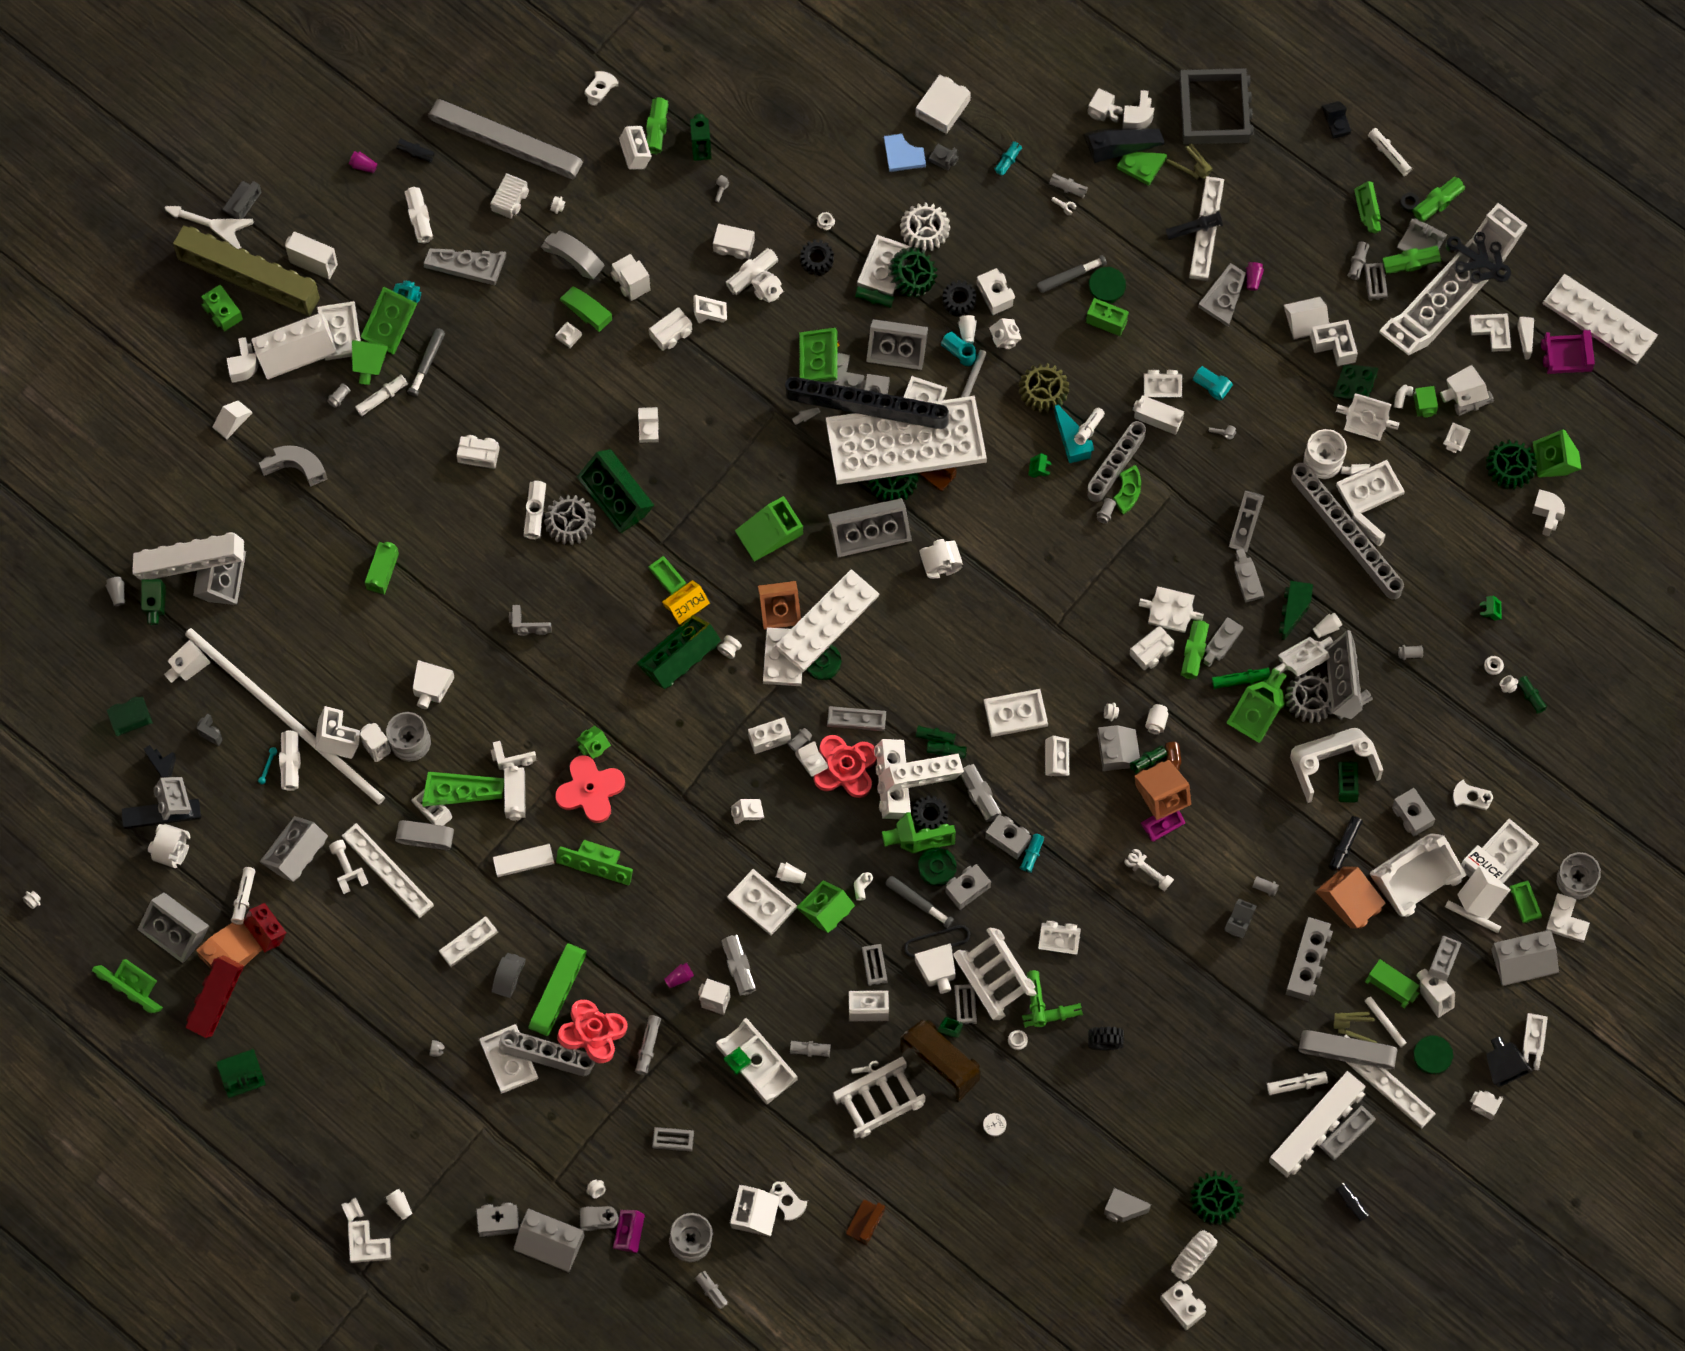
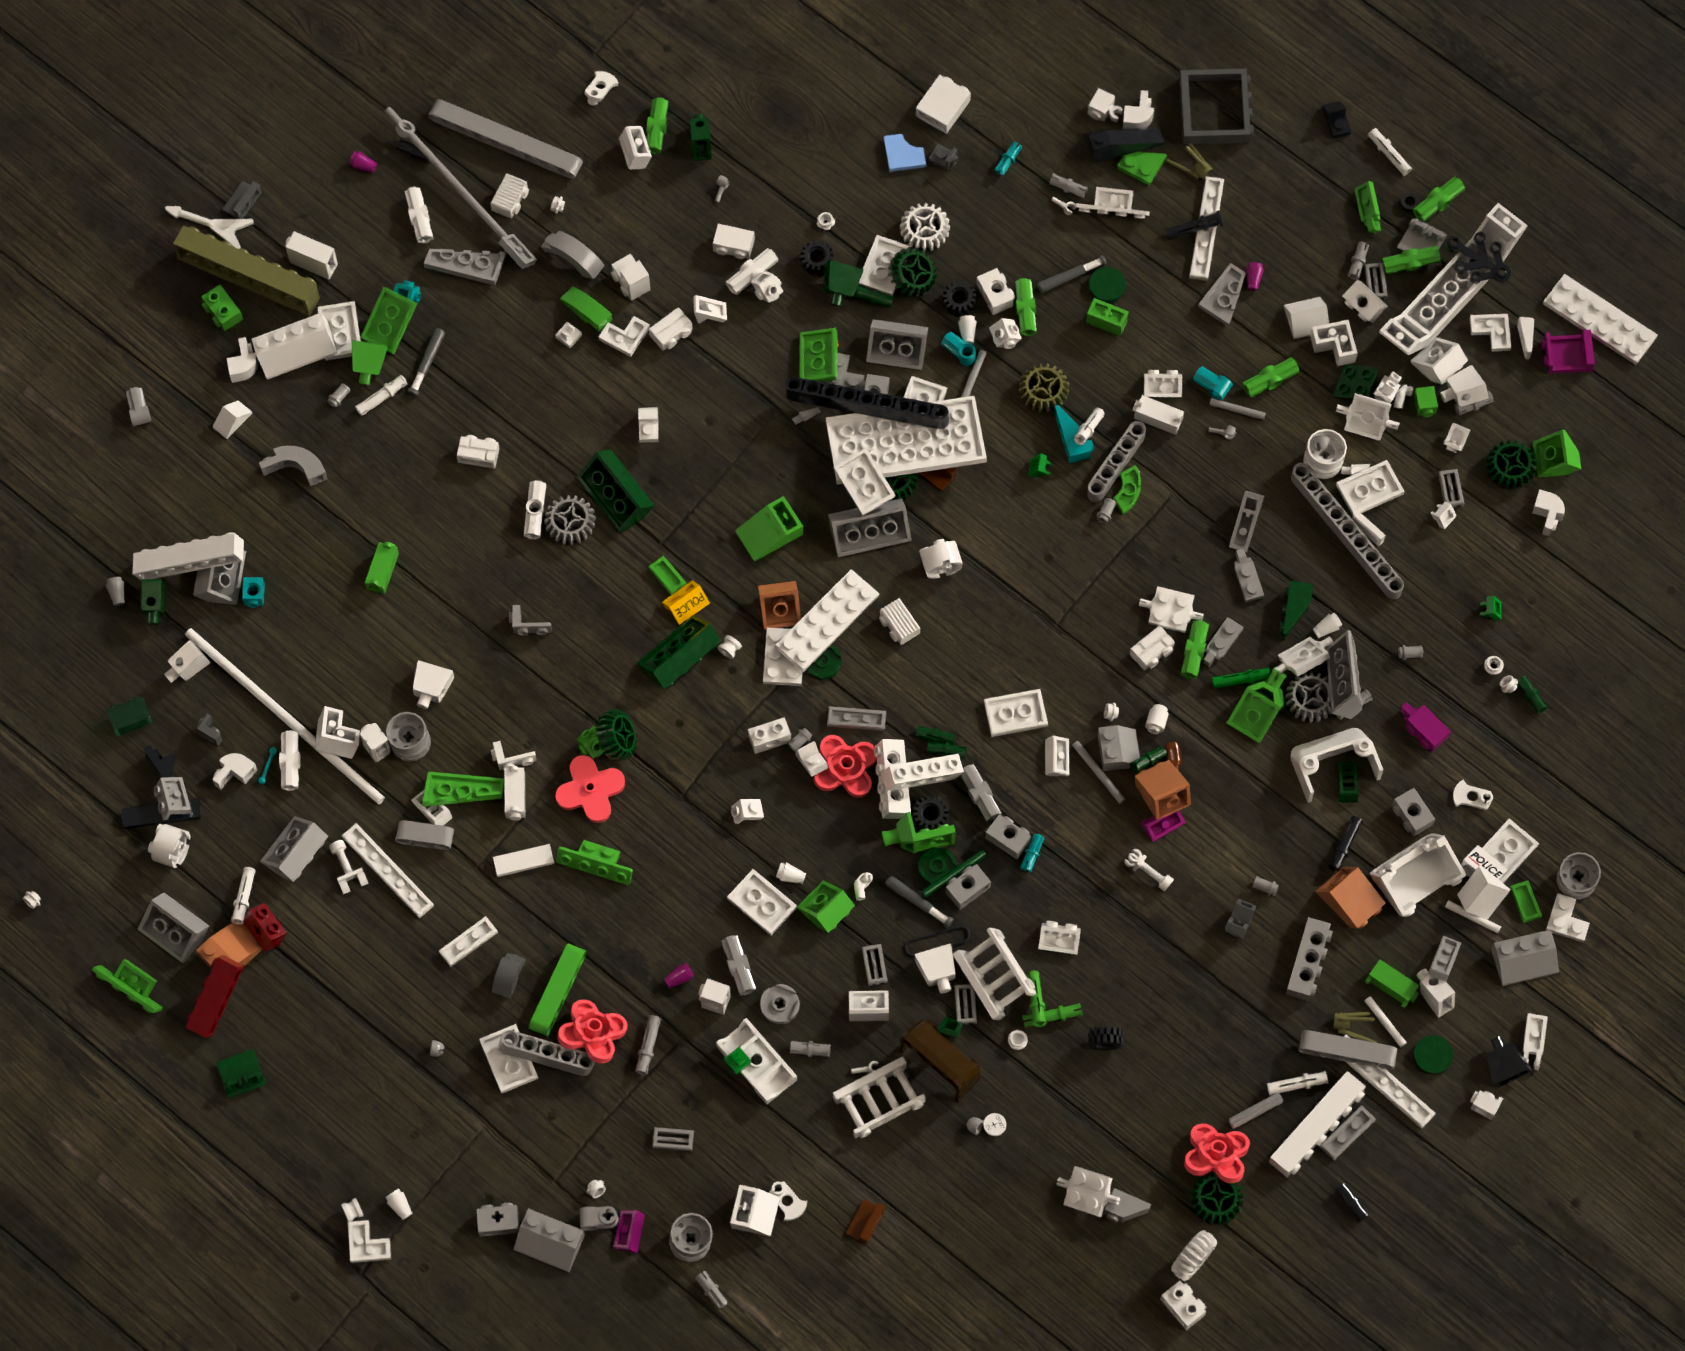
none -> light grey piece [126,387,152,426]
none -> white brick [213,753,257,790]
none -> teal brick [242,577,265,608]
none -> light grey bar [385,107,537,269]
none -> dark green gear [595,709,637,761]
none -> white plate [599,316,650,357]
none -> light grey plate [760,984,800,1024]
none -> dark green torso [823,260,864,307]
none -> white plate [833,448,896,516]
none -> white brick [879,598,920,645]
none -> dark green bar [921,850,986,898]
none -> light grey hinge [967,1117,984,1135]
none -> bright green piece [1015,278,1036,336]
none -> white plate [1057,1166,1120,1217]
none -> light grey bar [1072,741,1126,804]
none -> white bracket [1075,187,1150,218]
none -> coral plant [1184,1124,1250,1183]
none -> light grey bar [1210,398,1266,420]
none -> light grey axle [1229,1093,1283,1129]
none -> bright green piece [1242,358,1299,398]
none -> light grey hinge [1313,436,1329,451]
none -> white brick [1342,280,1388,323]
none -> white hips [1374,372,1401,403]
none -> magenta hinge [1400,702,1451,752]
none -> white slope [1411,337,1468,384]
none -> white tile [1431,502,1457,529]
none -> light grey tile [1438,469,1464,507]

